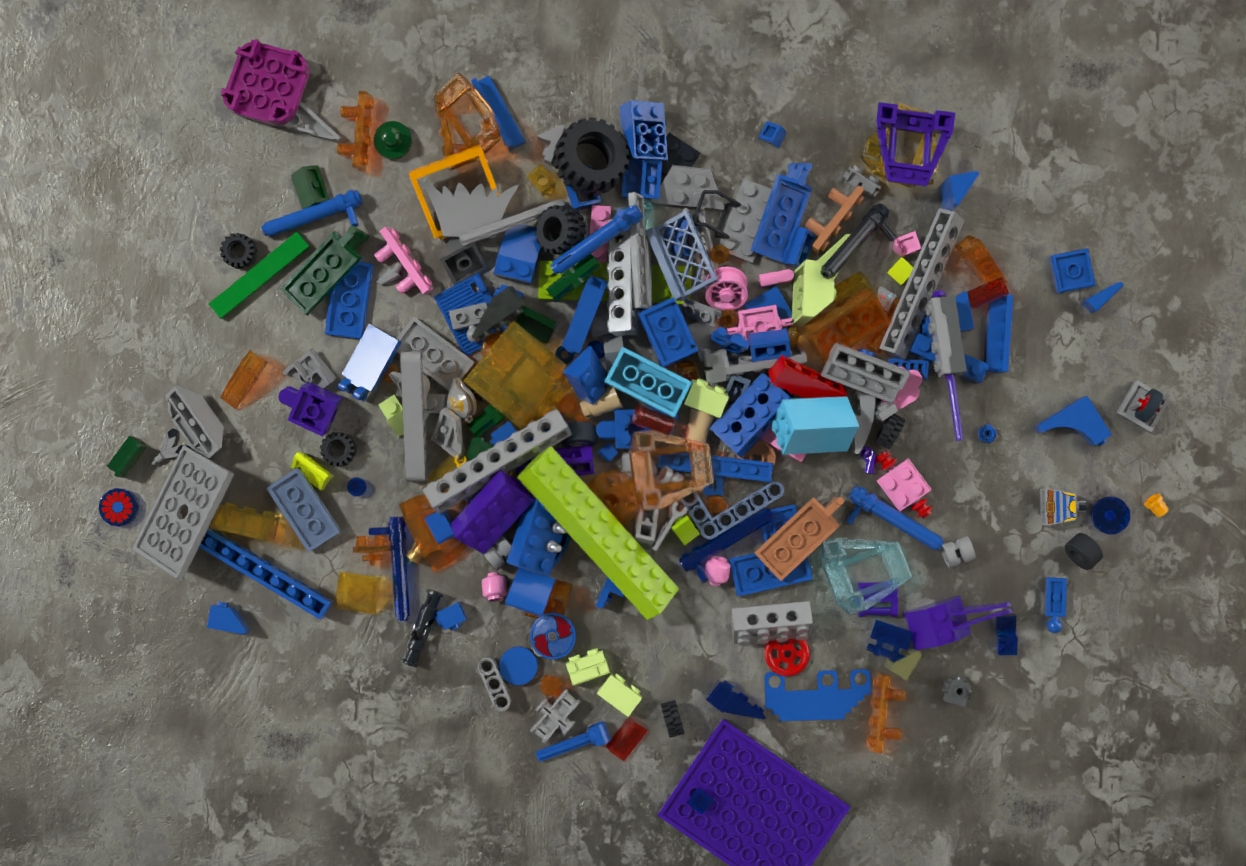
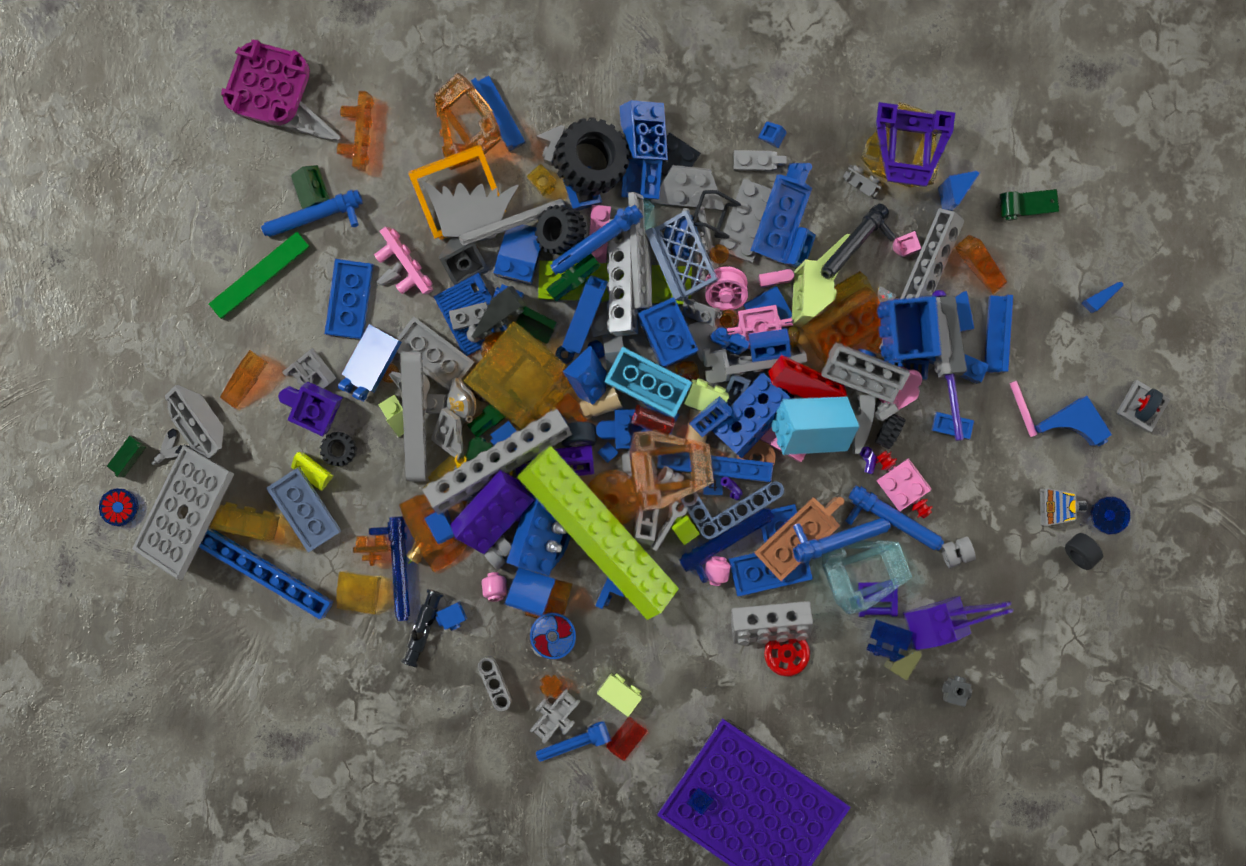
blue slope [207,601,250,635] -> none
black tyre [220,233,257,269] -> none
dark green hinge [280,226,369,316] -> none
clear blue plate [347,477,367,496] -> none
dark green plate [374,121,413,160] -> none
blue tile [499,646,538,685] -> none
yellowish green brick [566,648,610,686] -> none
black tyre [660,700,685,738] -> none
clear blue slope [705,680,766,720] -> none
clear orange plate [706,496,725,514] -> none
blue piece [765,669,871,721] -> none
nougat plate [805,185,865,255] -> none
clear orange plate [867,673,906,753] -> none
neon yellow slope [887,257,914,285] -> none
clear red brick [967,277,1009,309] -> none
blue plate [978,424,997,443] -> none
clear blue slope [995,613,1018,656] -> none
blue plate [1044,577,1067,634] -> none
blue tile [1049,248,1096,293] -> none
light orange piece [1144,493,1169,517] -> none
none -> blue slope [689,396,732,437]
none -> dark purple arm [721,477,742,500]
none -> light grey hinge [734,150,787,171]
none -> blue cylinder [793,518,891,563]
none -> blue container [877,296,941,361]
none -> blue plate [931,412,974,439]
none -> dark green door [999,189,1059,221]
none -> bright pink bar [1009,381,1037,437]

